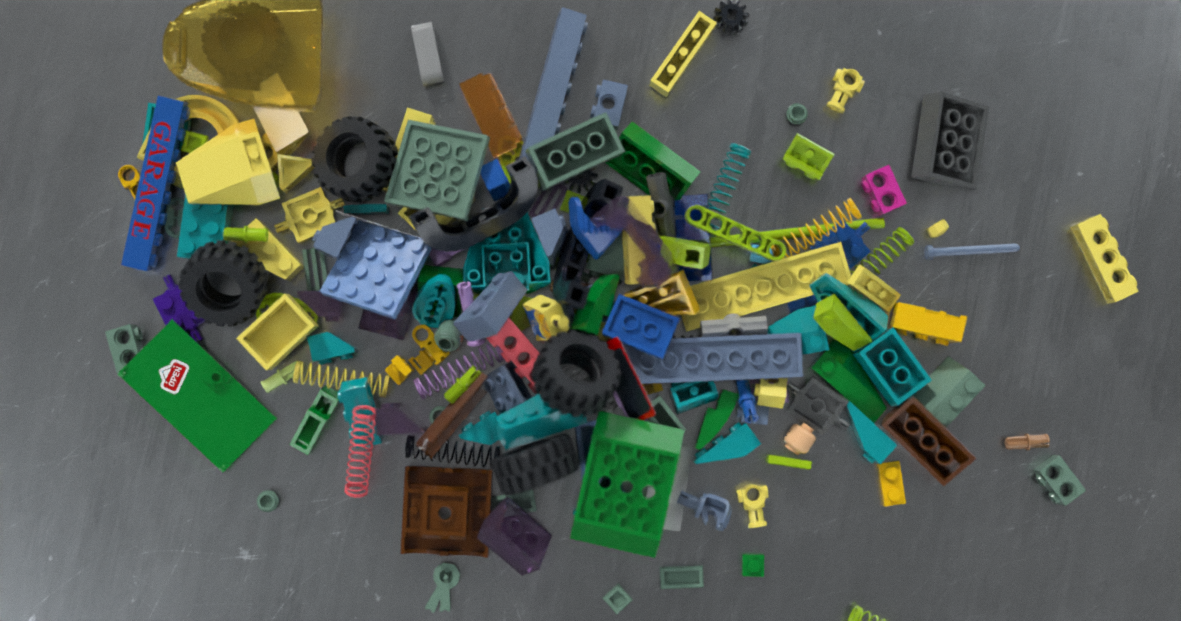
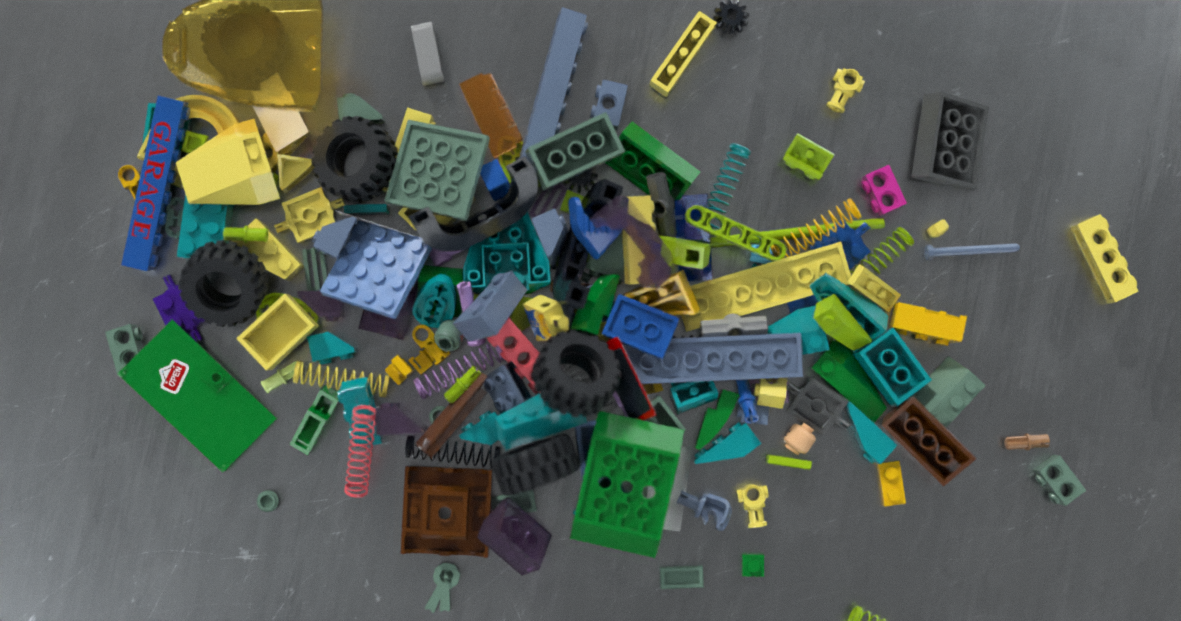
sand green tile [602,583,633,614] -> none
sand green plate [786,103,808,125] -> none
none -> sand green slope [337,93,385,124]

